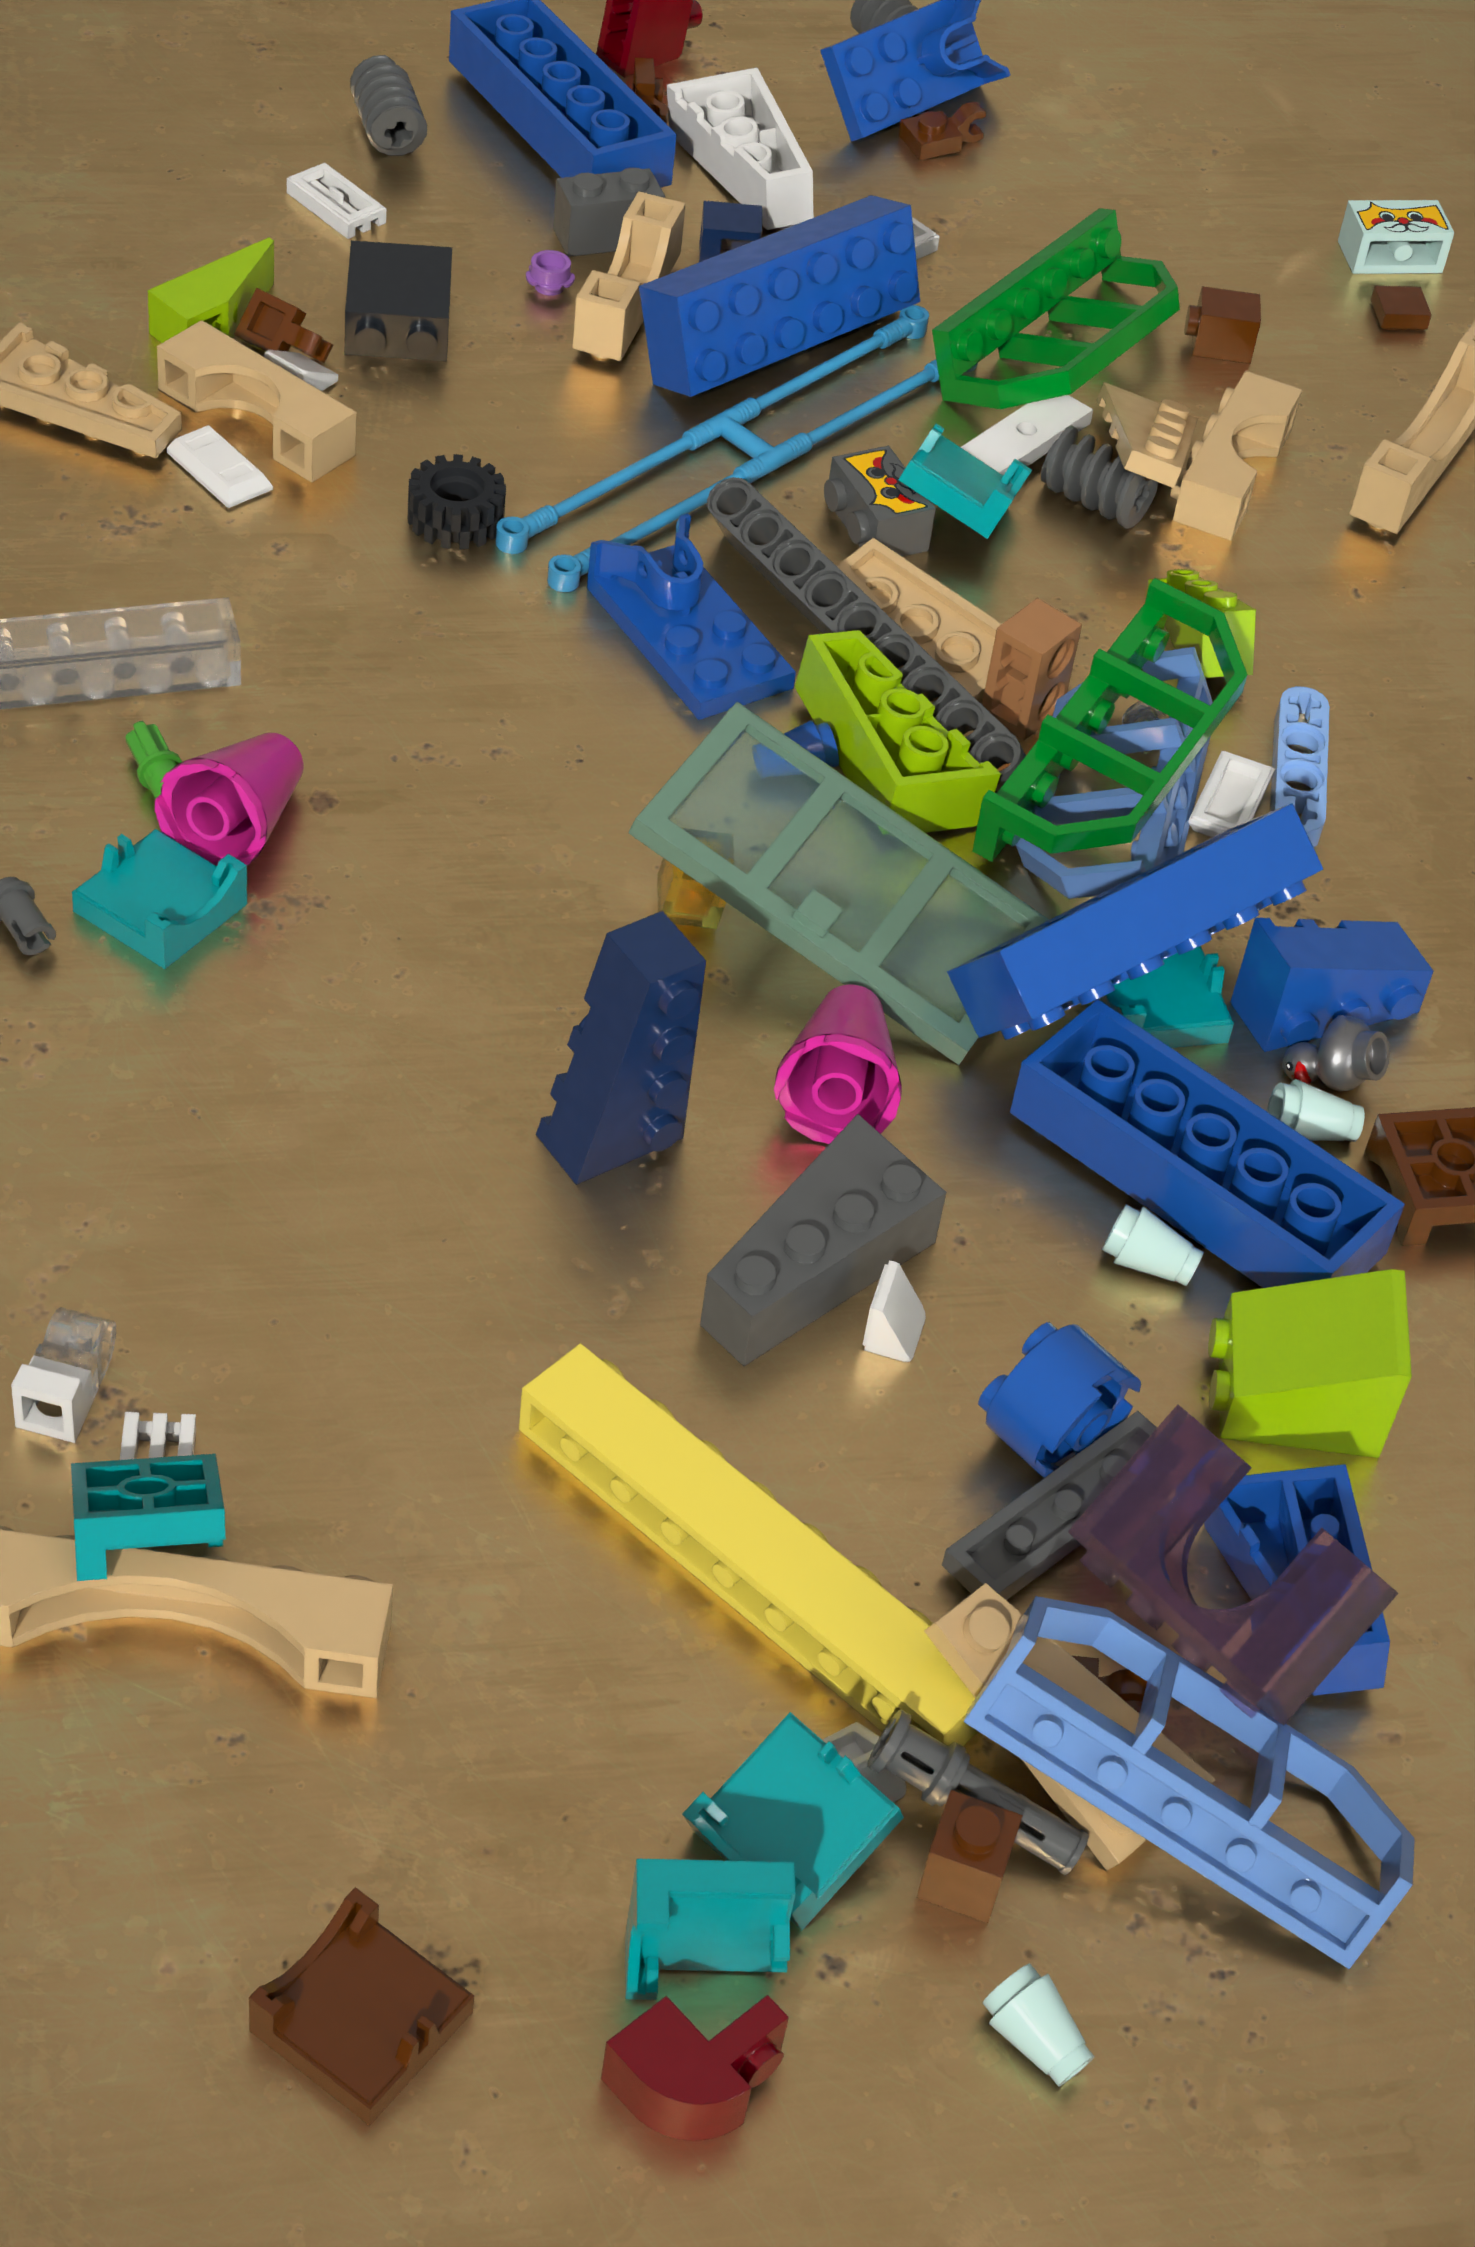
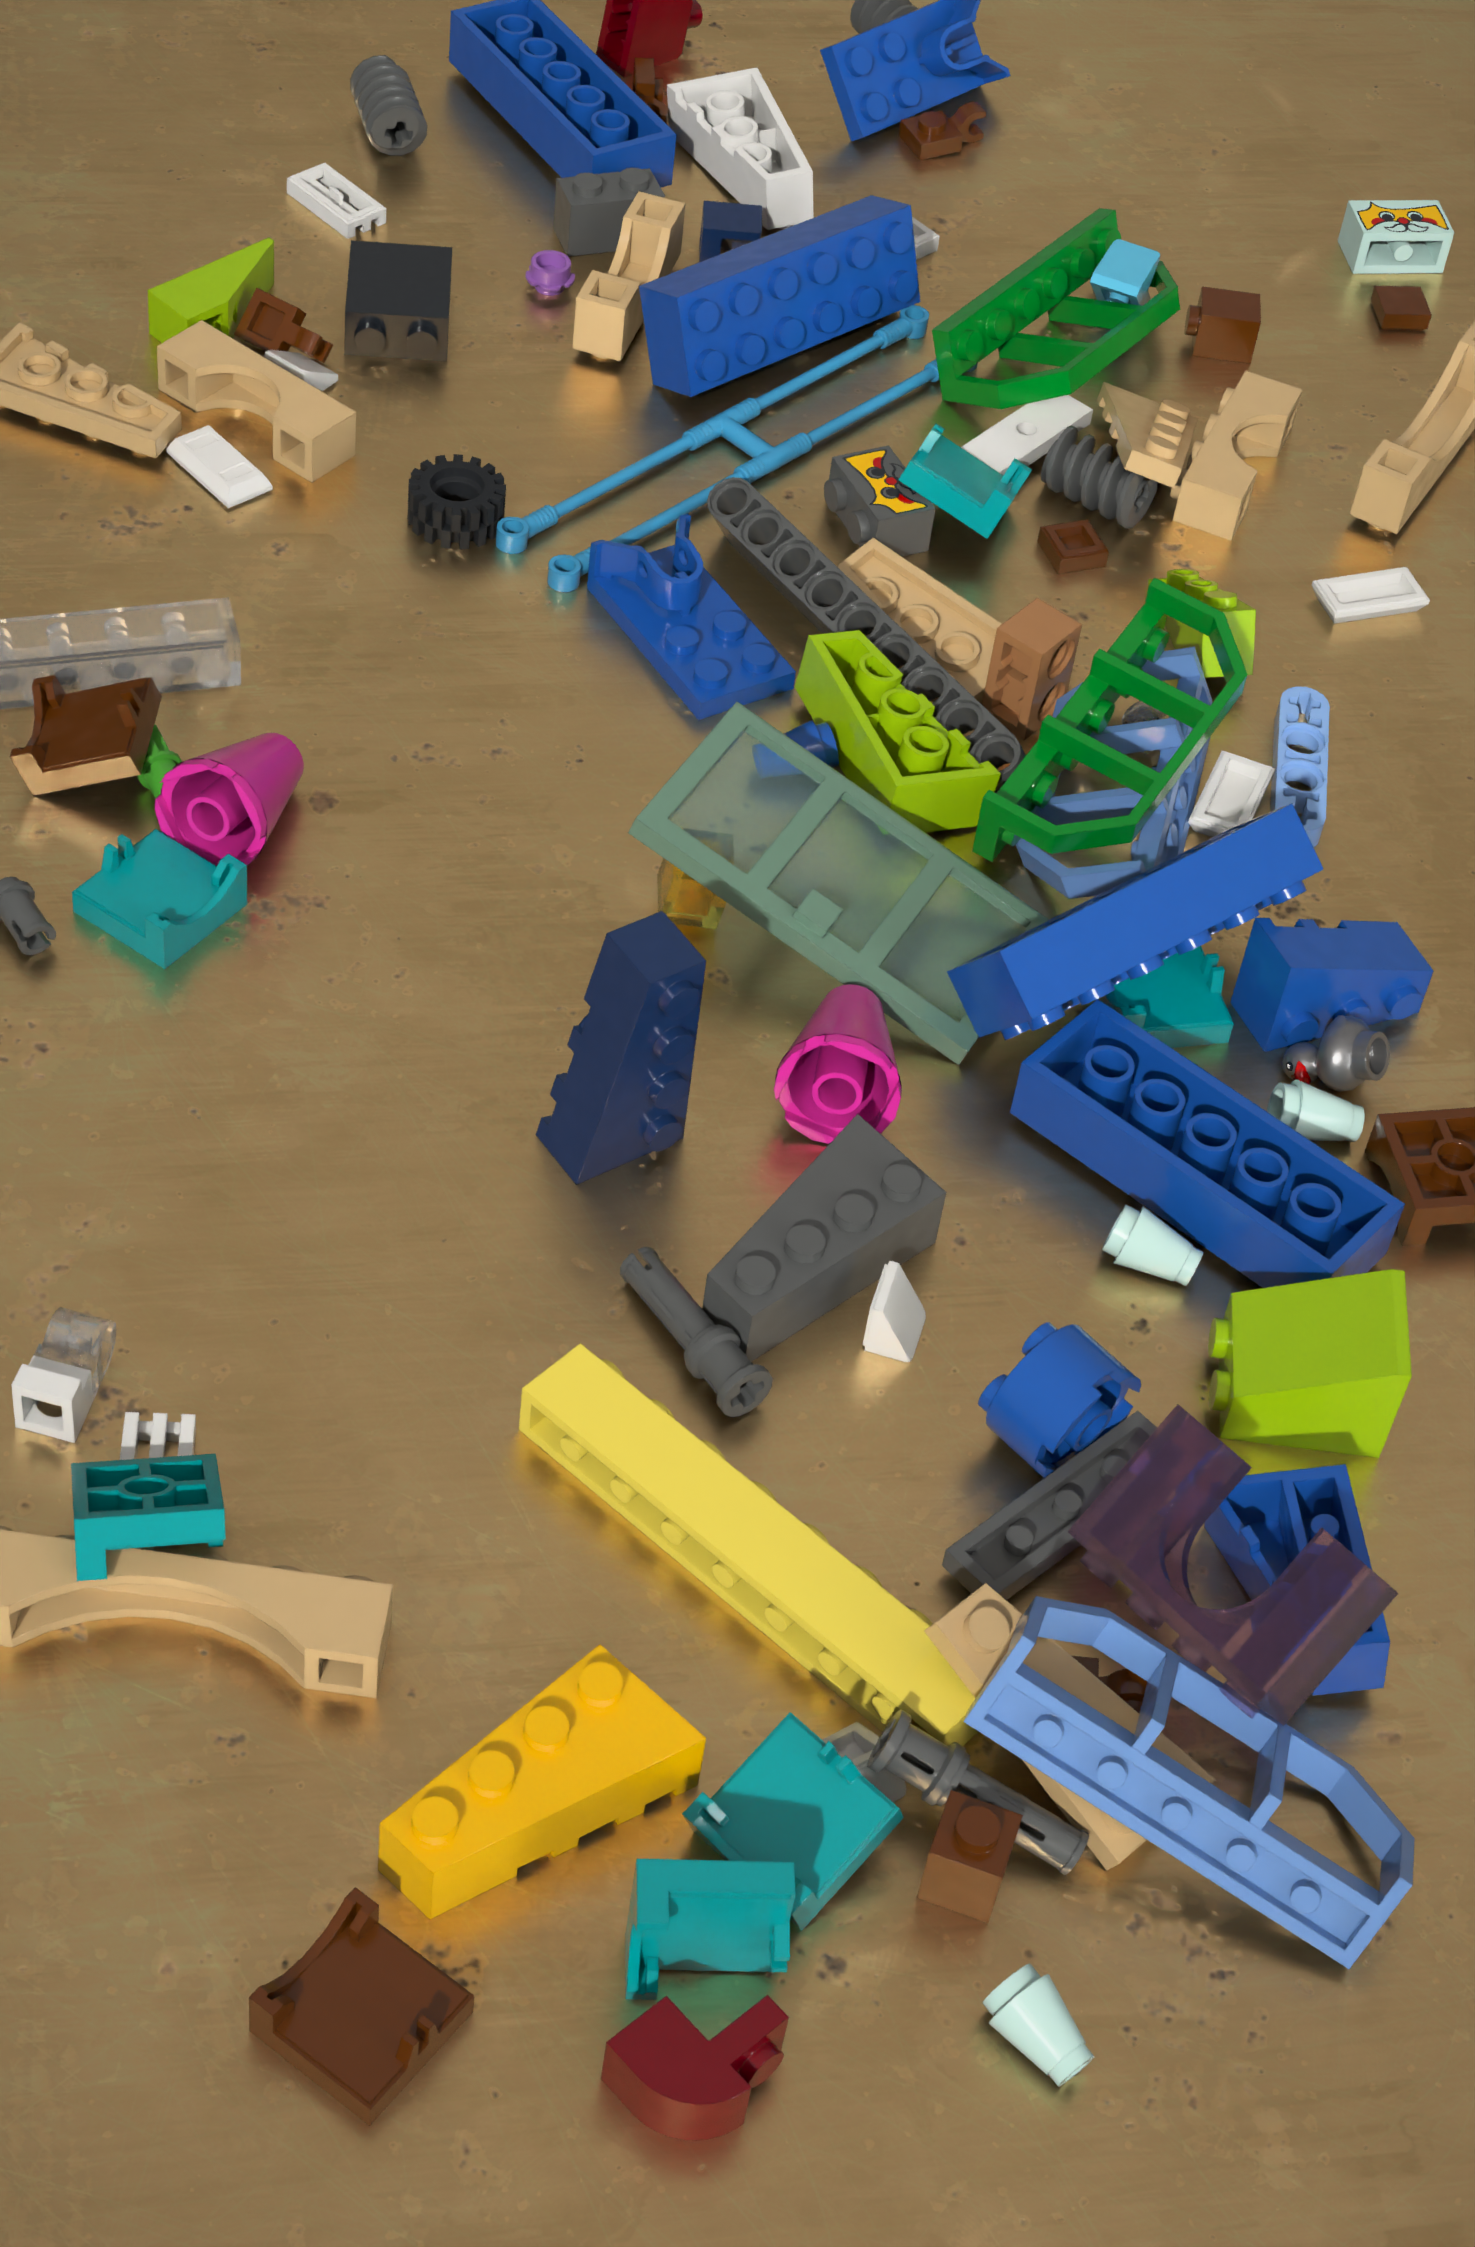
none -> reddish brown piece [10,675,162,796]
none -> yellow wedge [378,1644,706,1919]
none -> dark grey pin [620,1247,773,1417]
none -> reddish brown tile [1037,520,1109,574]
none -> medium azure slope [1090,239,1160,306]
none -> white tile [1312,567,1430,624]

